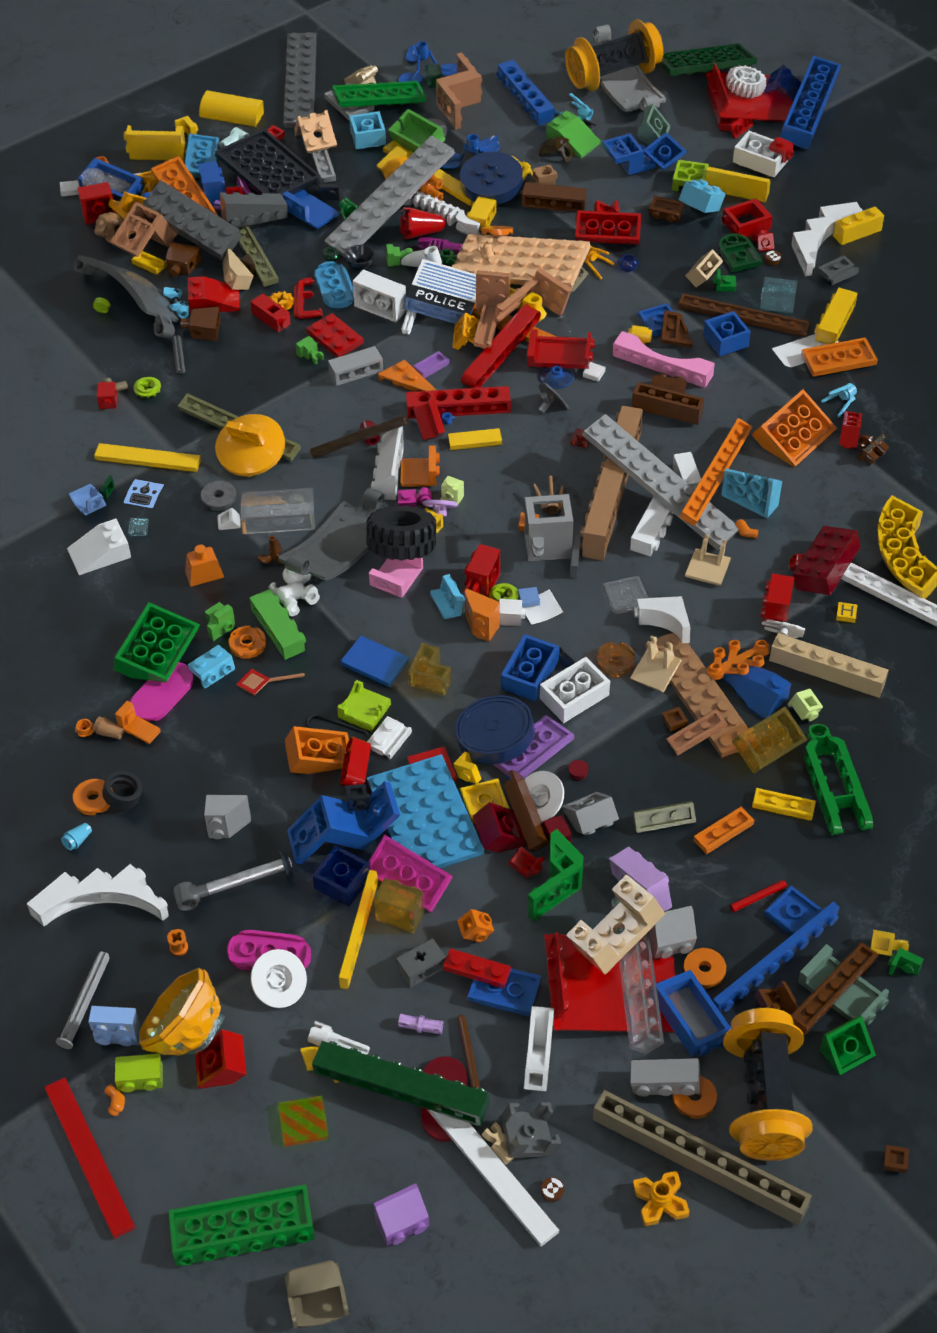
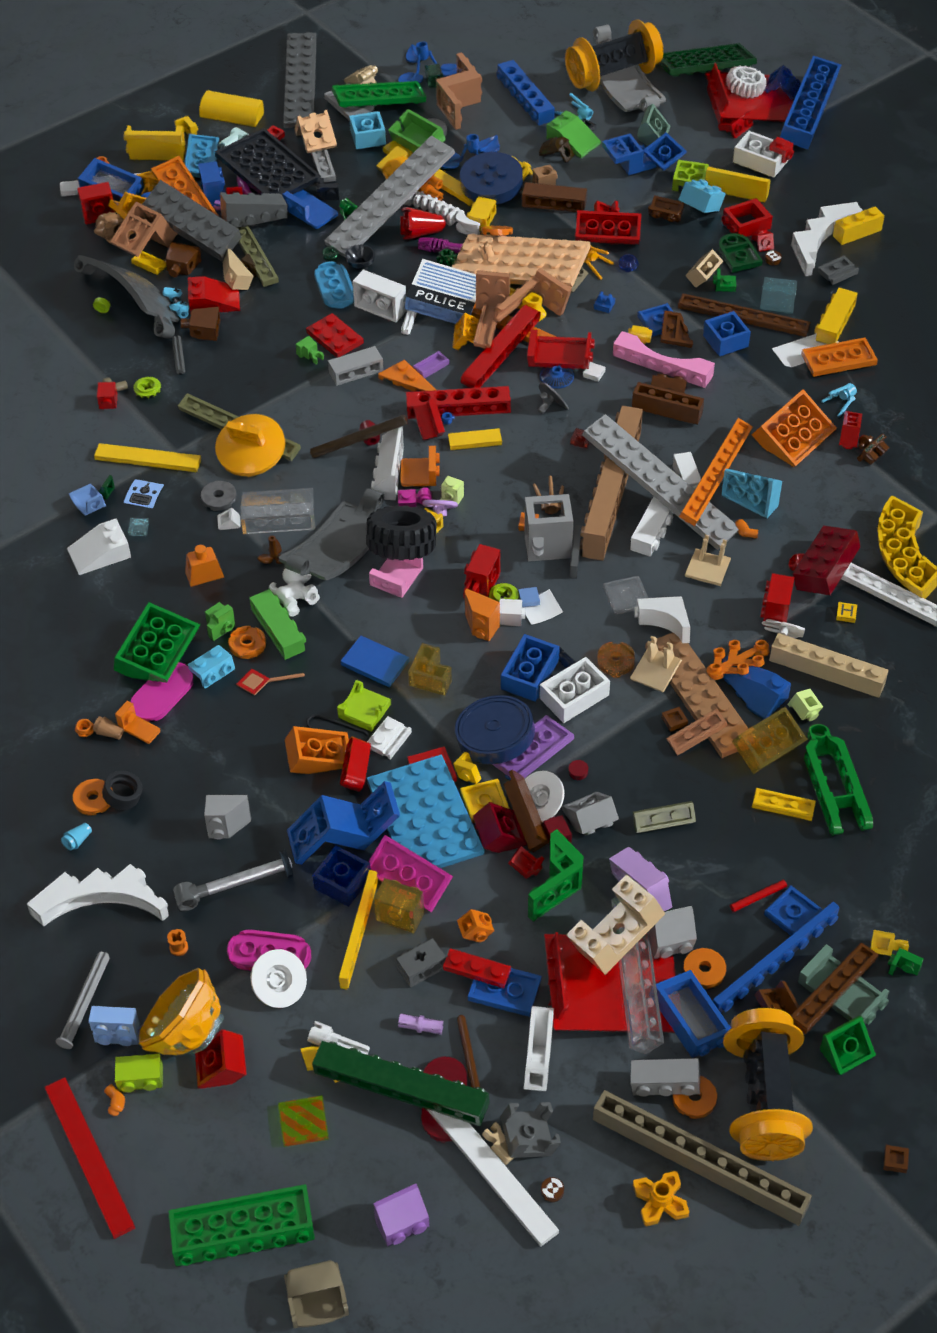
clear plate [81,168,105,186] -> none
red brick [250,294,291,333] -> none
light orange gear [269,291,294,310] -> none
red piece [294,277,323,319] -> none
black bracket [345,784,370,811] -> none
bright green piece [386,244,413,266] -> none
white piece [401,246,442,267] -> none
medium azure bracket [430,574,465,619] -> none
orange plate [693,807,754,855] -> none
none -> blue tile [594,291,615,313]

